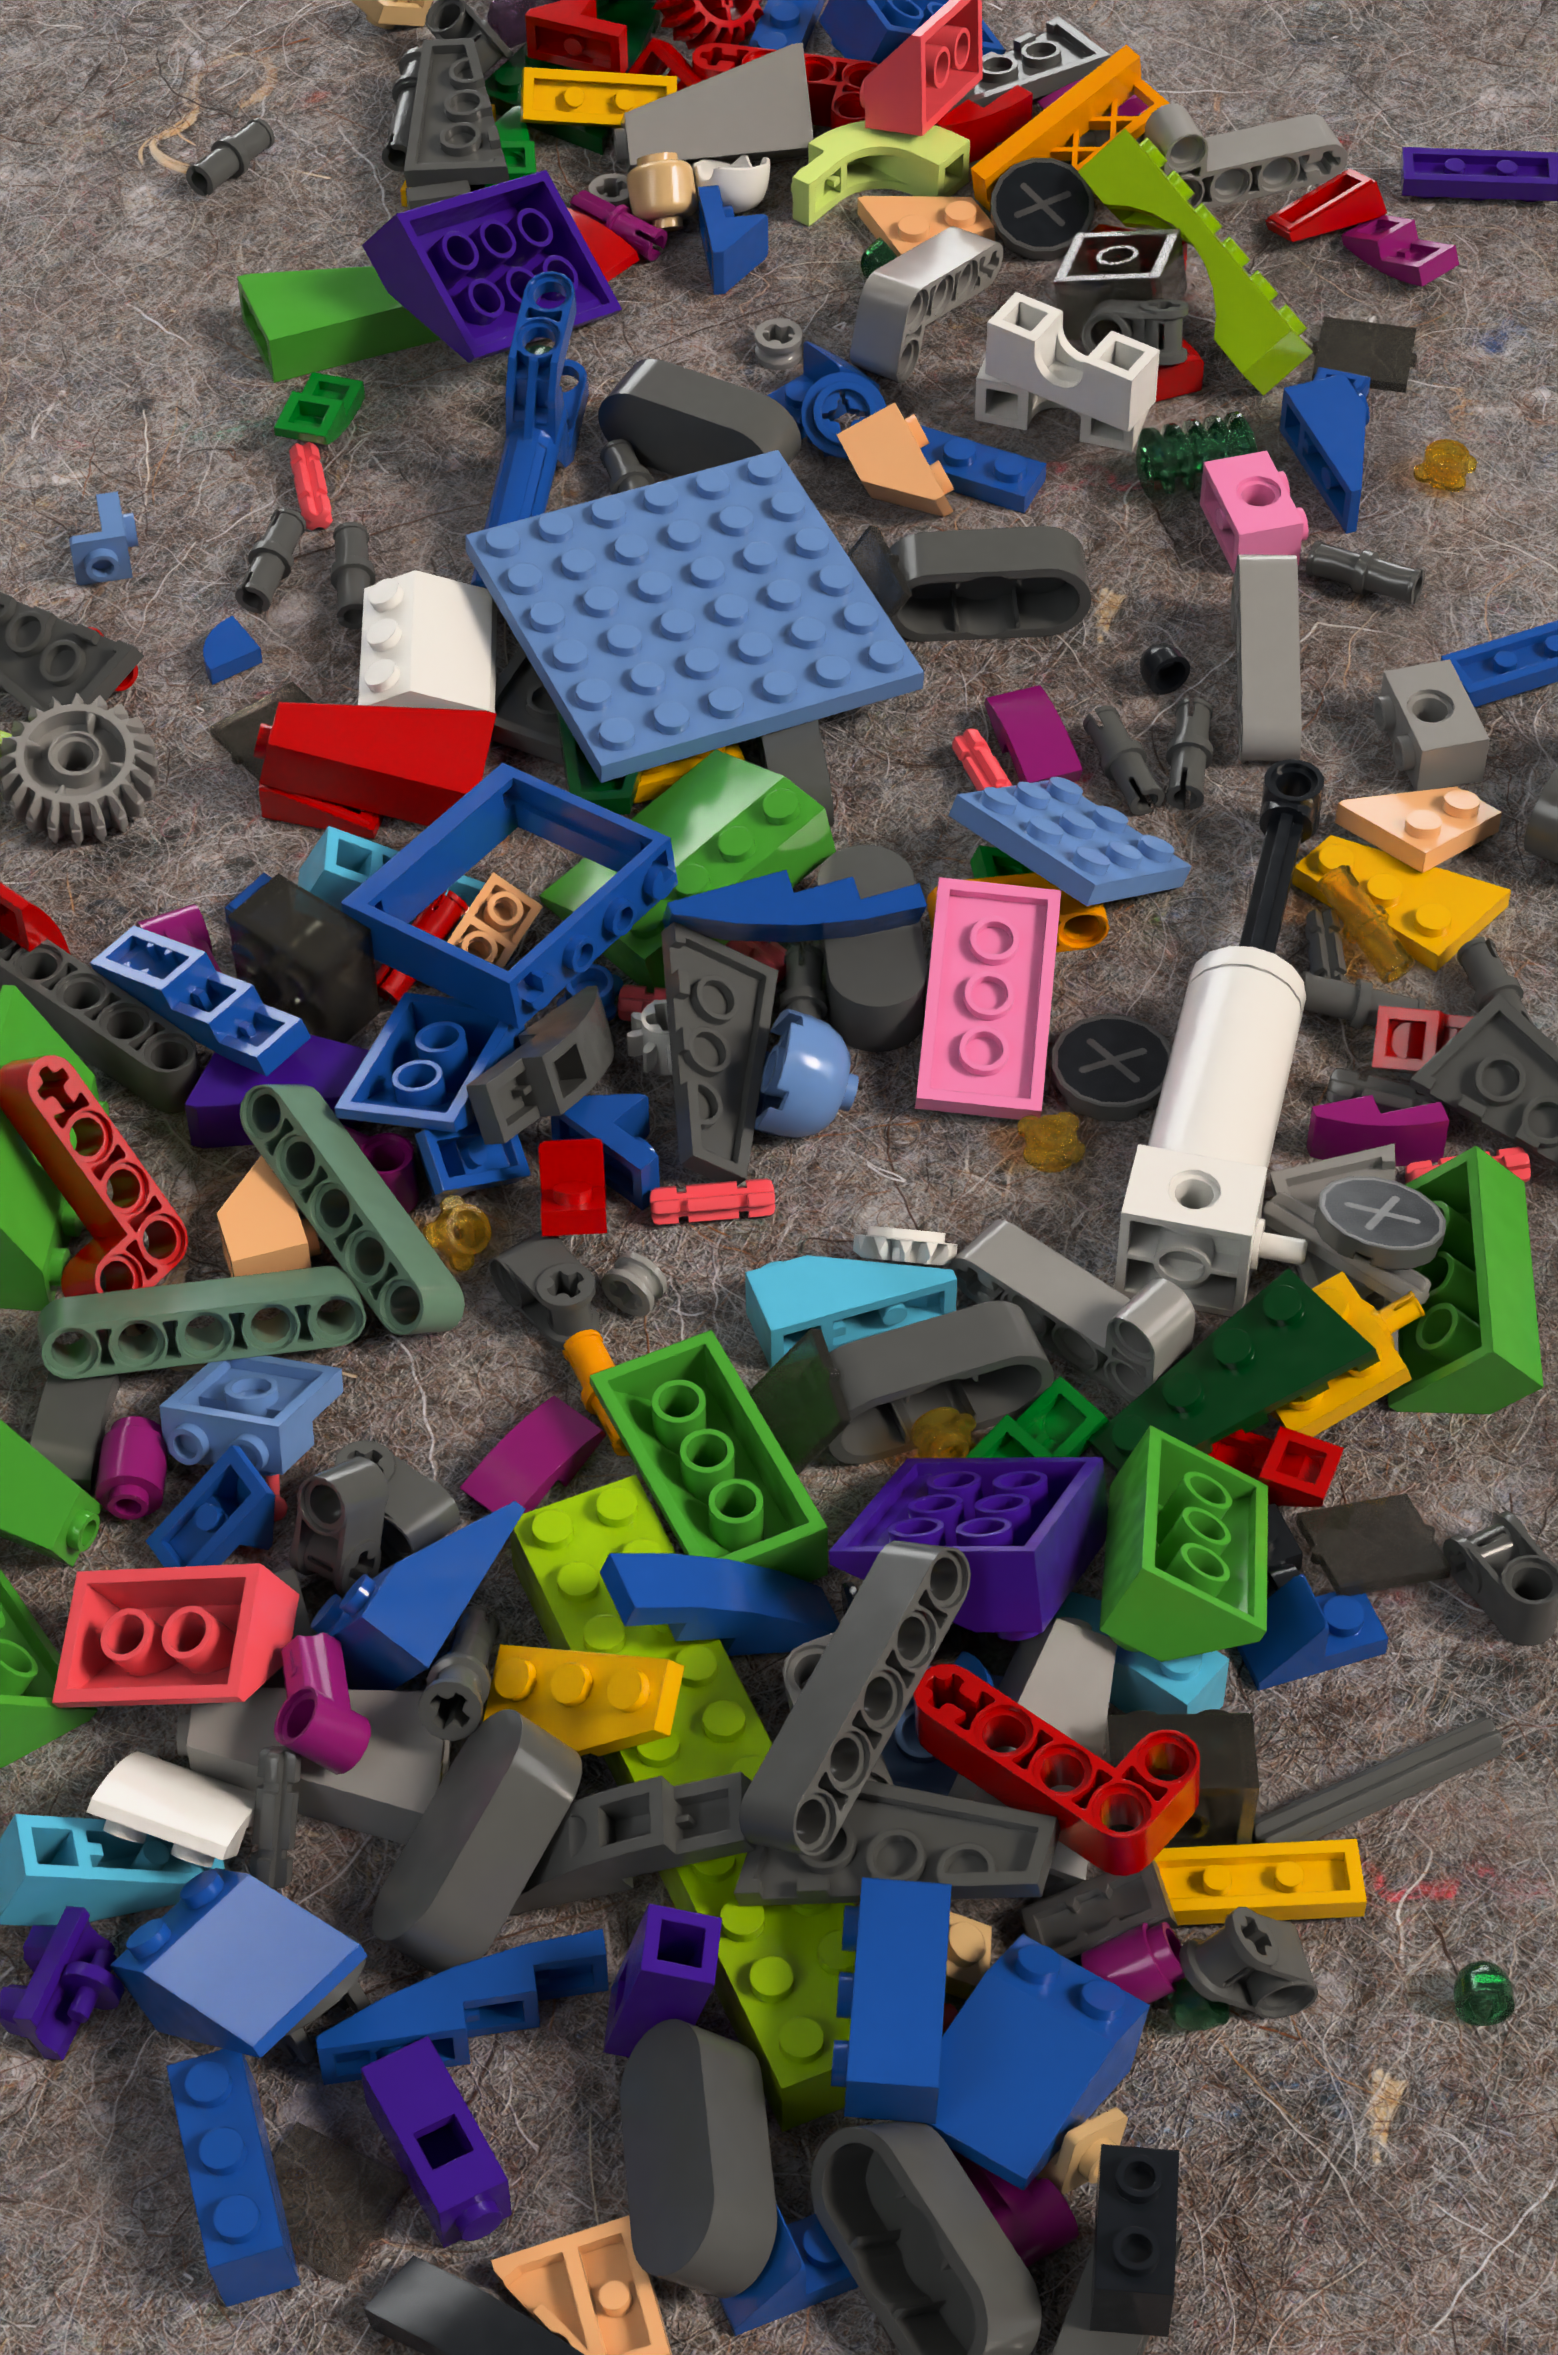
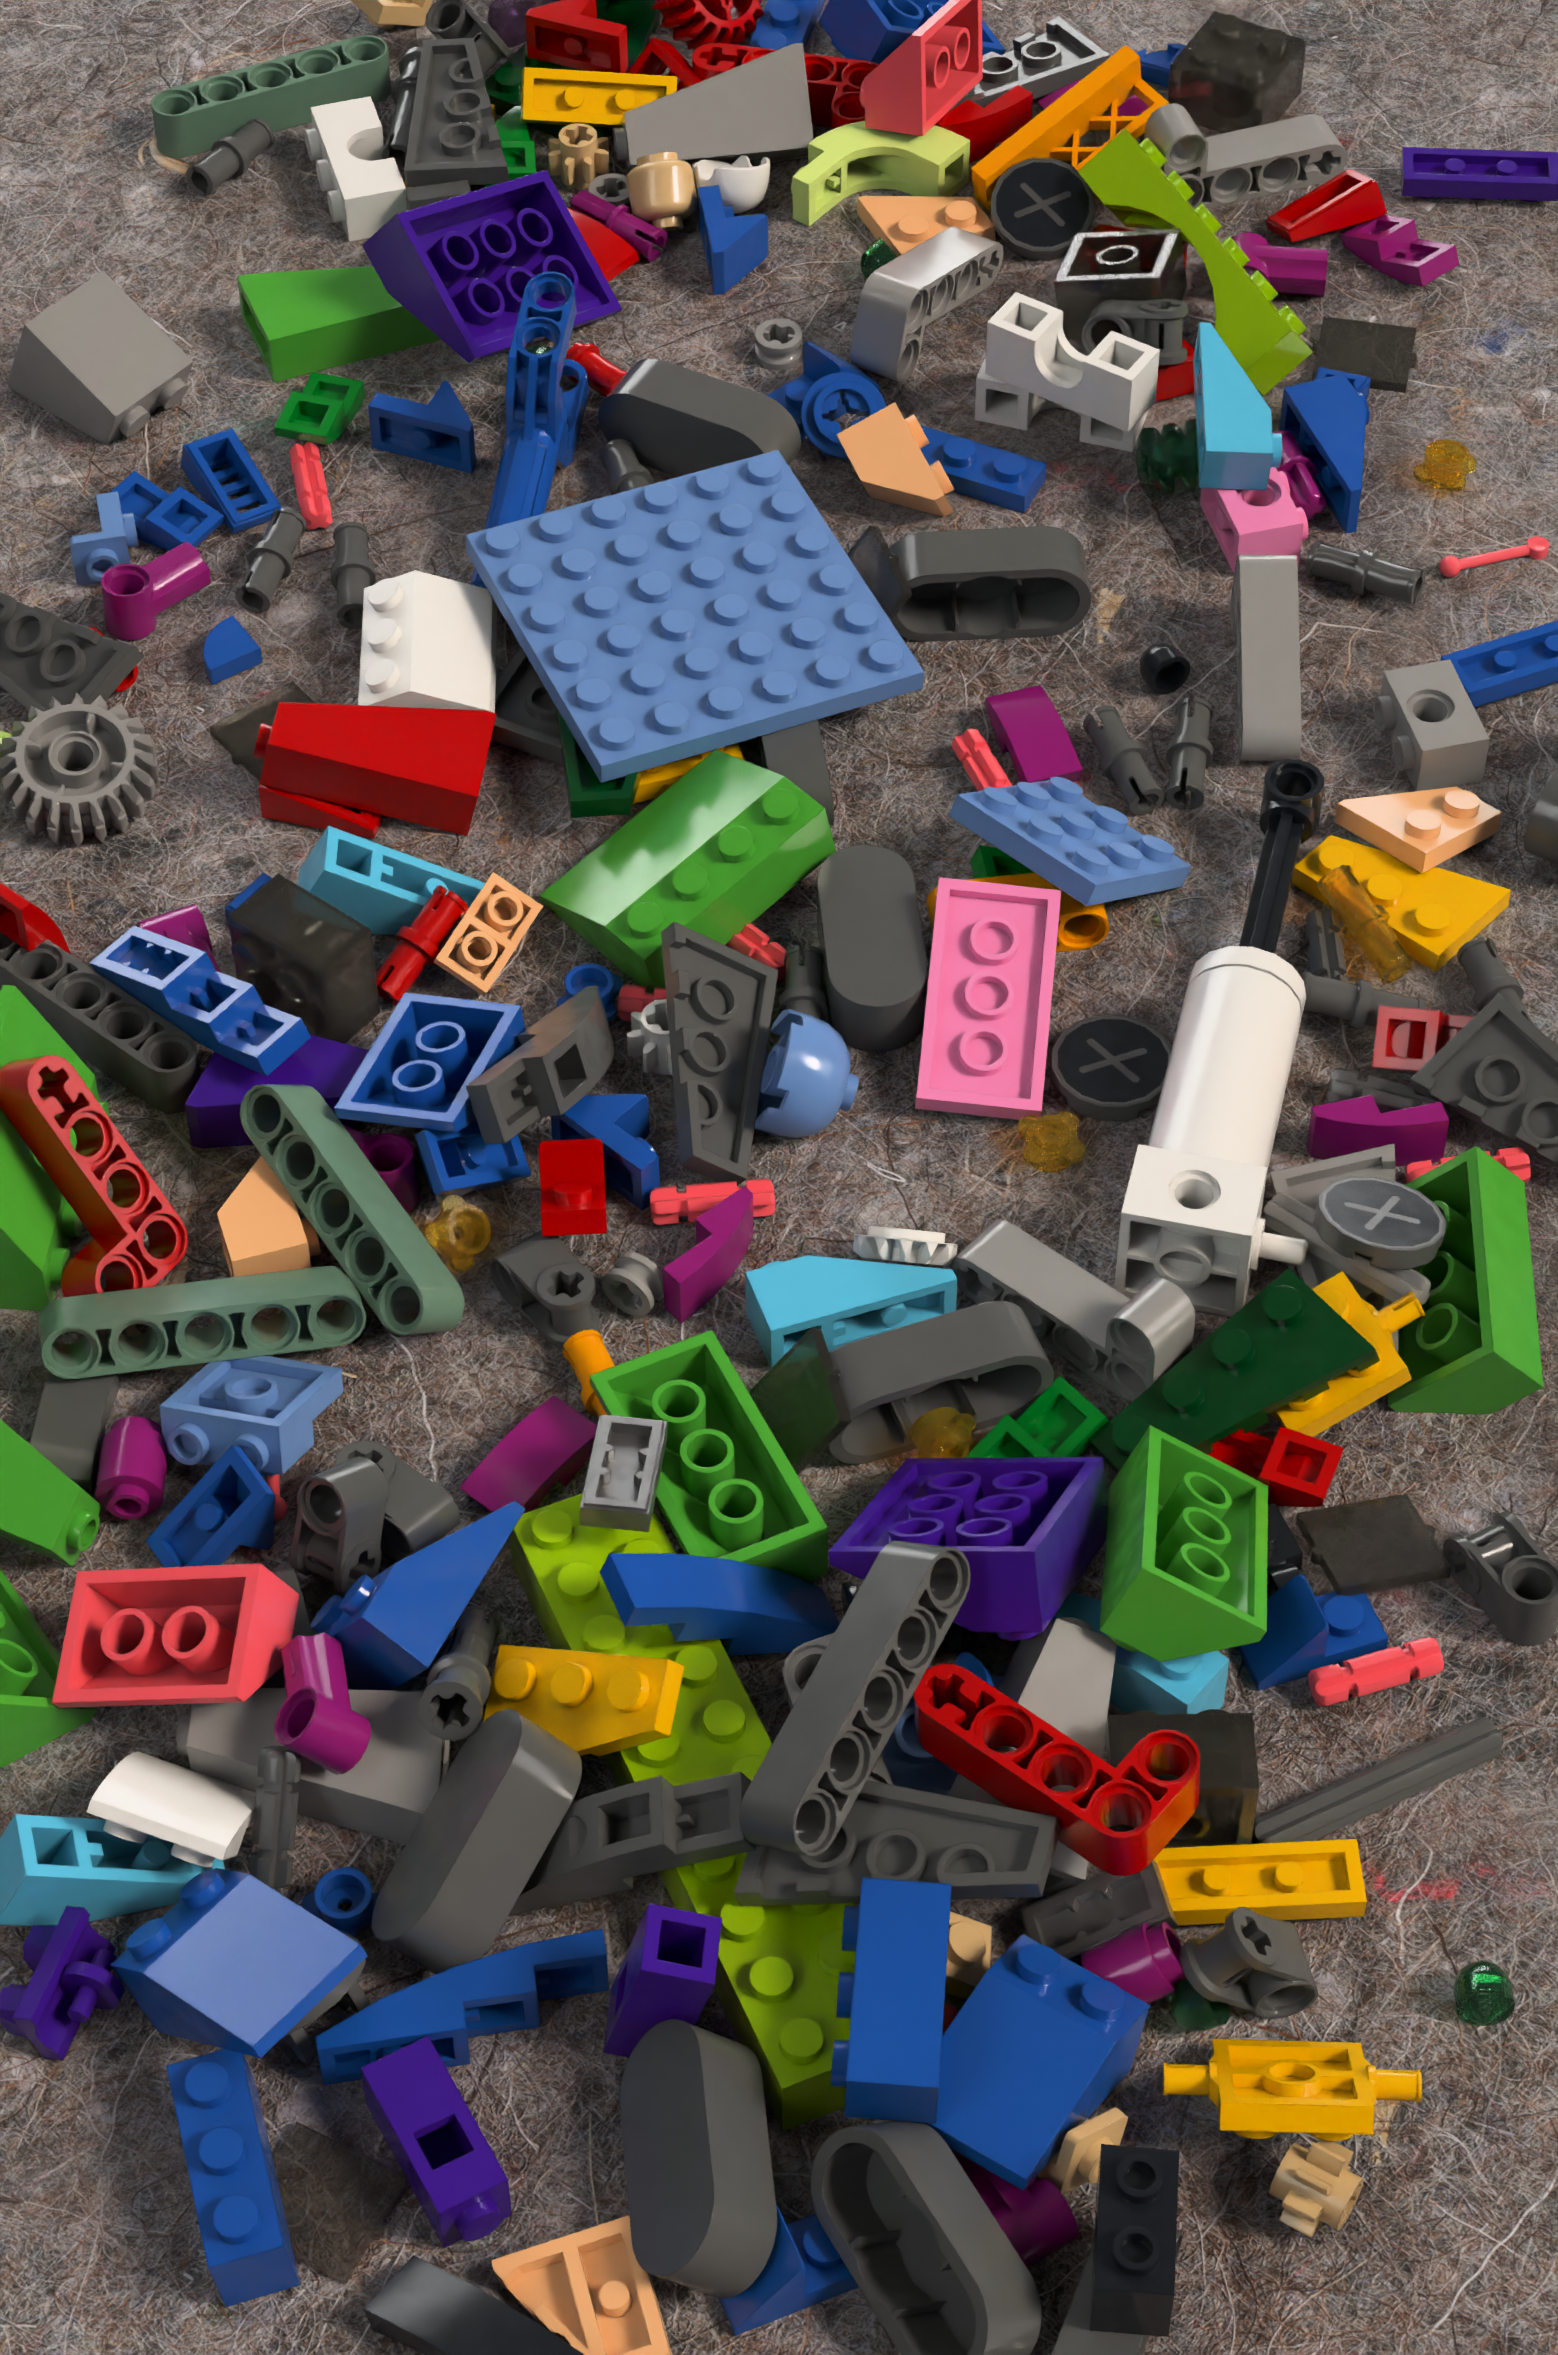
blue window [341,763,678,1029] -> none
blue slope [662,869,927,942] -> none
none -> light grey slope [7,271,193,445]
none -> blue slope [98,471,224,551]
none -> magenta piece [101,541,211,641]
none -> sand green beam [151,35,392,158]
none -> blue slope [181,428,282,534]
none -> blue plate [302,1867,379,1939]
none -> white arch [305,96,407,242]
none -> blue slope [368,380,476,474]
none -> tan gear [548,123,610,189]
none -> red pin [565,342,627,398]
none -> flat silver plate [580,1415,668,1532]
none -> magenta slope [663,1186,754,1323]
none -> blue tile [1137,43,1193,89]
none -> yellow plate [1162,2039,1422,2141]
none -> clear smoke brick [1168,11,1306,134]
none -> medium azure slope [1193,322,1282,490]
none -> magenta piece [1231,232,1328,297]
none -> tan gear [1269,2139,1364,2238]
none -> magenta axle [1274,430,1326,520]
none -> coral axle [1308,1637,1444,1706]
none -> coral hinge [1439,536,1549,578]

